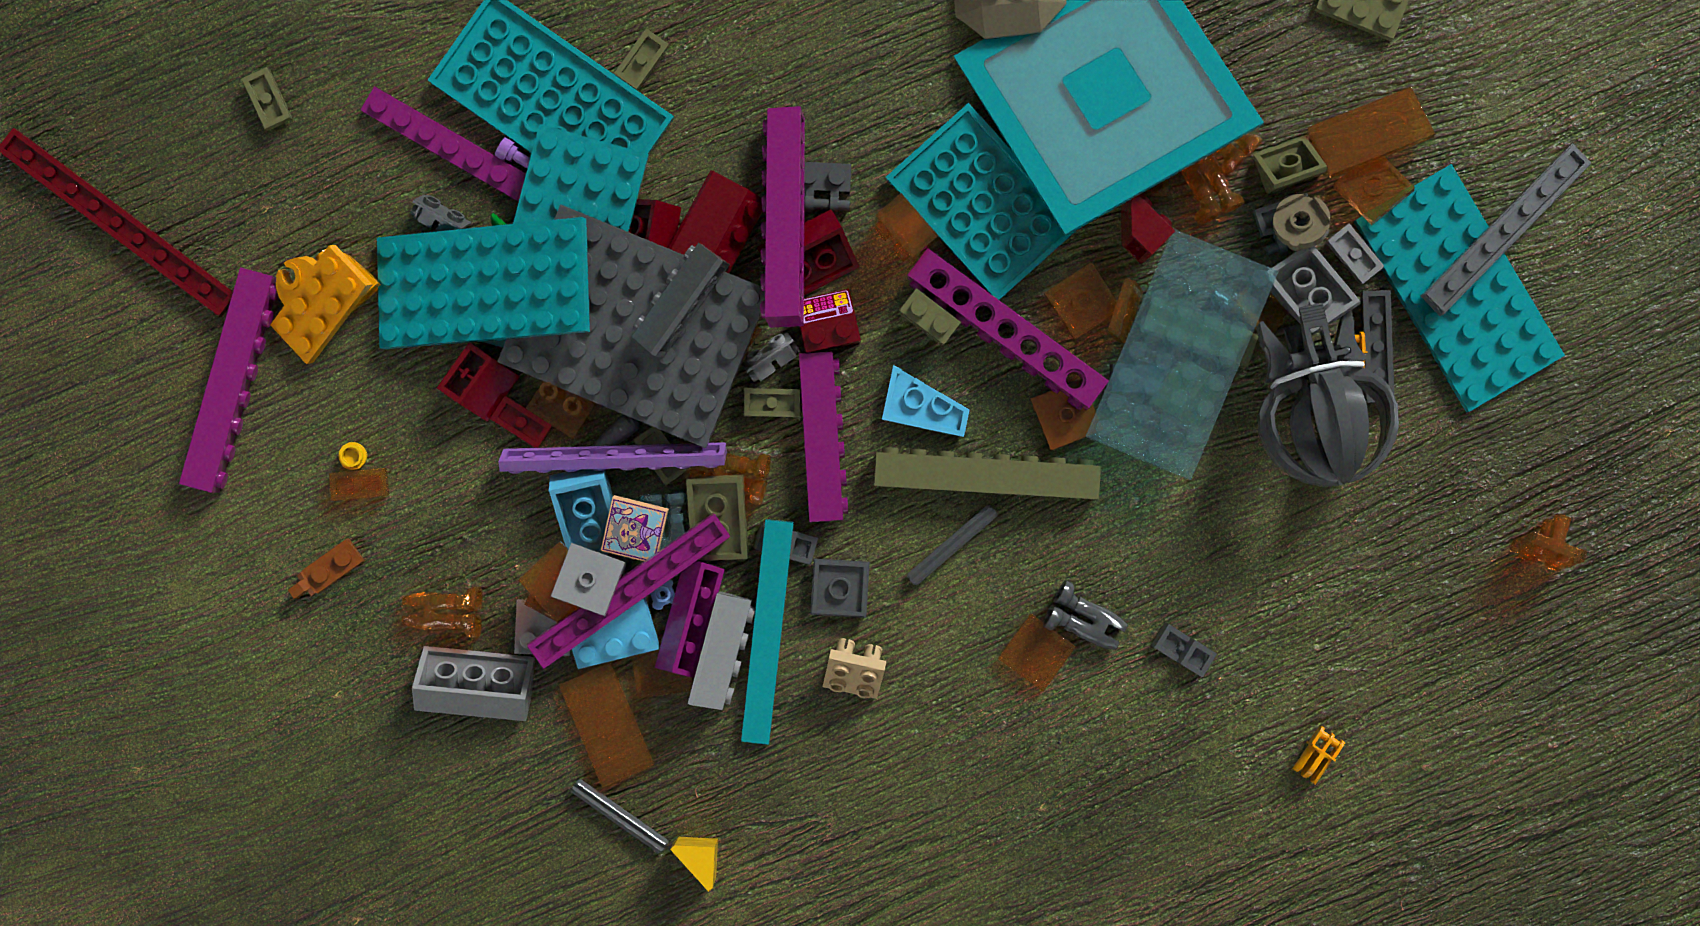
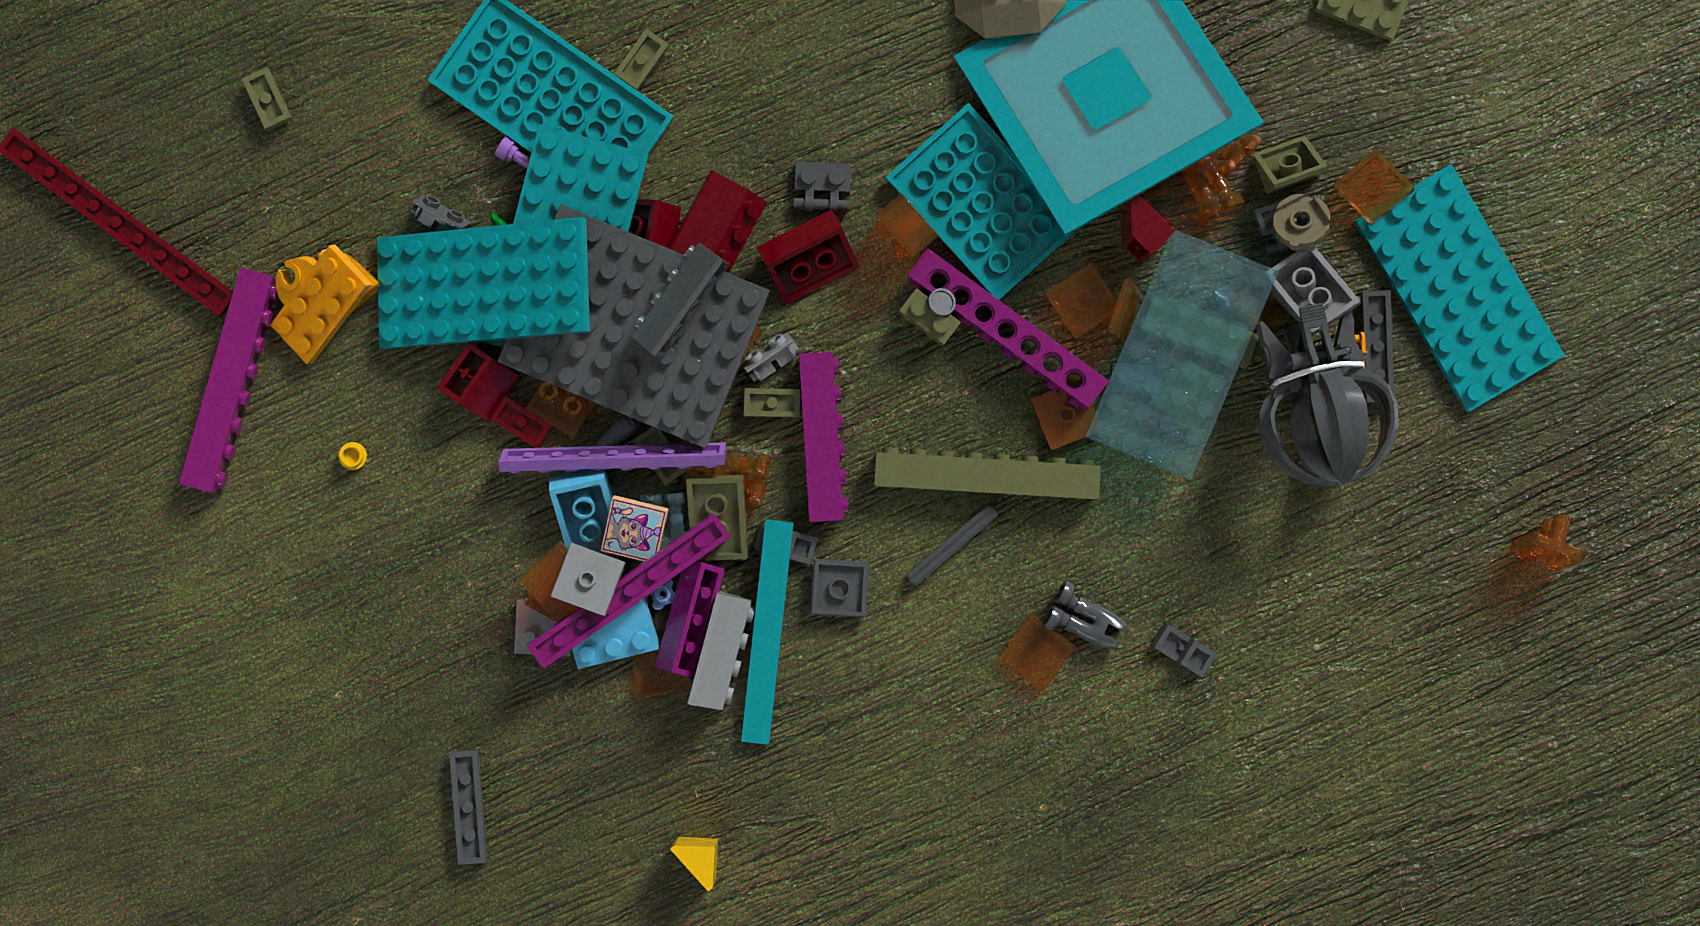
dark orange hinge [288,538,365,599] -> none
clear orange plate [329,468,389,501] -> none
magenta plate [361,86,526,202] -> none
clear orange piece [401,586,483,639] -> none
light grey slope [412,646,535,721] -> none
clear orange tile [559,662,655,788] -> none
dark grey axle [571,779,668,853] -> none
magenta brick [760,106,805,328] -> none
dark red slope [800,289,861,353] -> none
tan plate [823,638,886,699] -> none
medium azure wing [882,365,969,437] -> none
light orange arm [1292,726,1345,785] -> none
clear orange tile [1307,87,1435,178] -> none
light grey plate [1326,223,1384,285] -> none
dark grey tile [1421,143,1591,316] -> none
none -> dark grey plate [449,749,488,865]
none -> piece [927,288,956,317]

